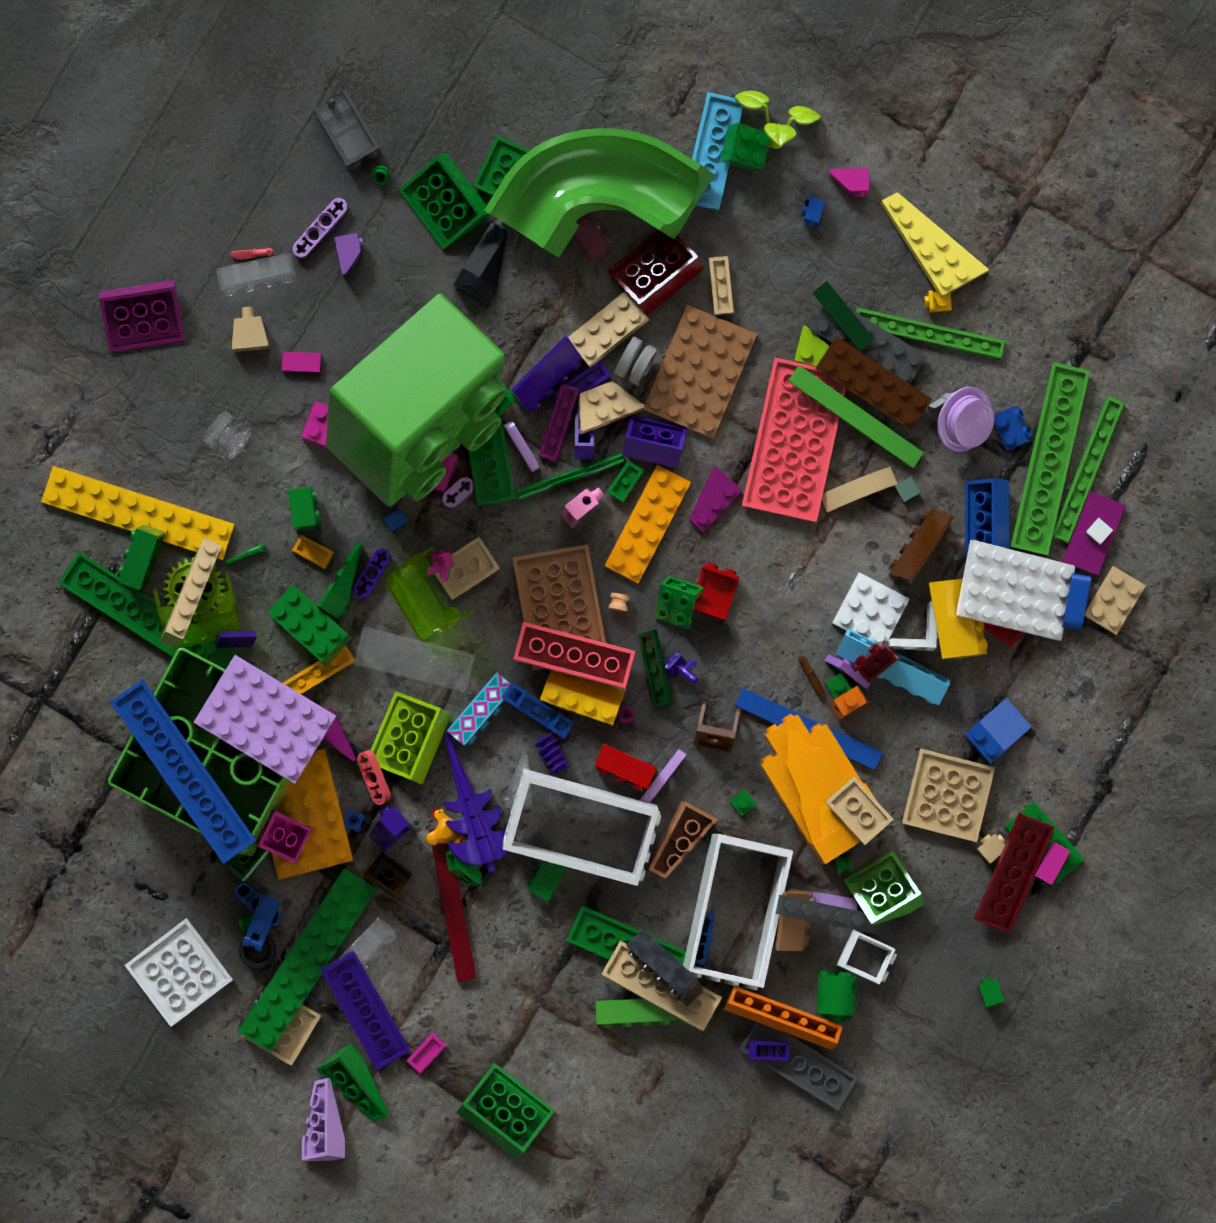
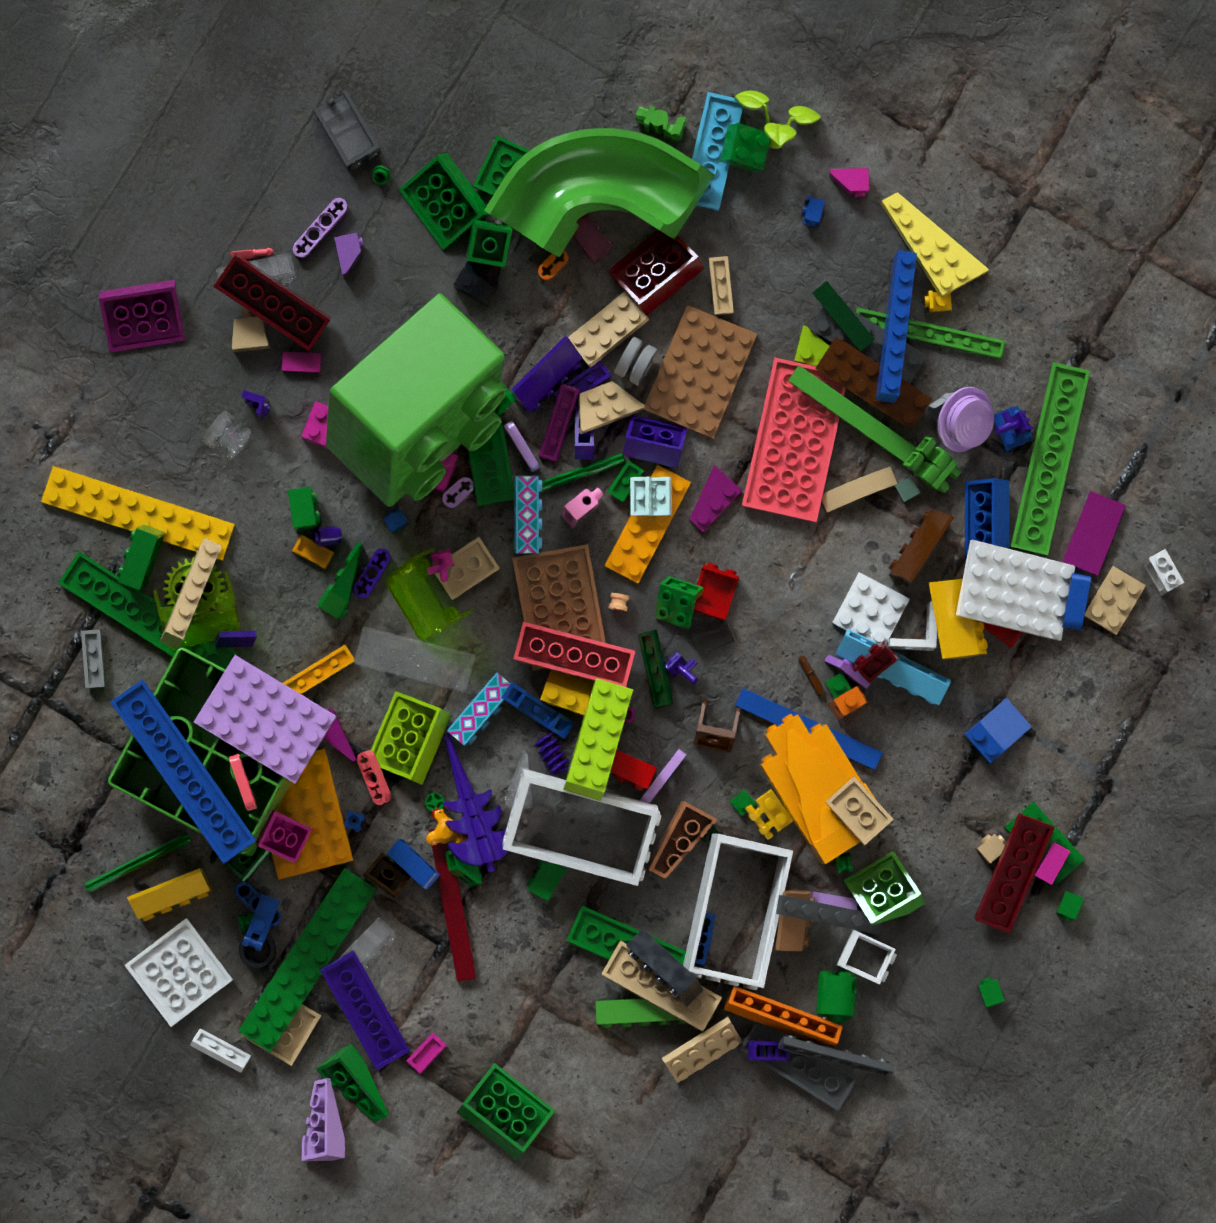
green piece [225,544,266,565] -> none
green brick [267,584,352,666] -> none
dark purple wedge [369,806,413,852] -> none
tan plate [902,749,995,842] -> none
bright green tile [1052,396,1125,544] -> none
white tile [1085,518,1113,545] -> none
none -> light grey plate [81,629,106,689]
none -> green axle [85,833,191,892]
none -> yellow slope [127,868,212,921]
none -> white plate [190,1029,251,1073]
none -> dark red brick [213,253,331,351]
none -> coral beam [229,754,257,811]
none -> dark purple bracket [241,390,271,419]
none -> dark purple brick [312,526,342,547]
none -> blue beam [387,838,440,890]
none -> green wheel [425,793,445,811]
none -> green brick [466,219,512,267]
none -> brick [514,476,542,553]
none -> orange beam [538,251,568,281]
none -> lime brick [563,678,633,801]
none -> light aqua slope [630,477,672,516]
none -> bright green hips [635,105,687,143]
none -> tan plate [662,1017,743,1083]
none -> yellow plate [745,789,793,840]
none -> dark grey plate [778,1036,895,1077]
none -> blue brick [875,250,917,403]
none -> bright green hips [903,436,961,493]
none -> dark purple arm [995,411,1033,435]
none -> green brick [1056,891,1084,922]
none -> white window [1142,549,1184,596]

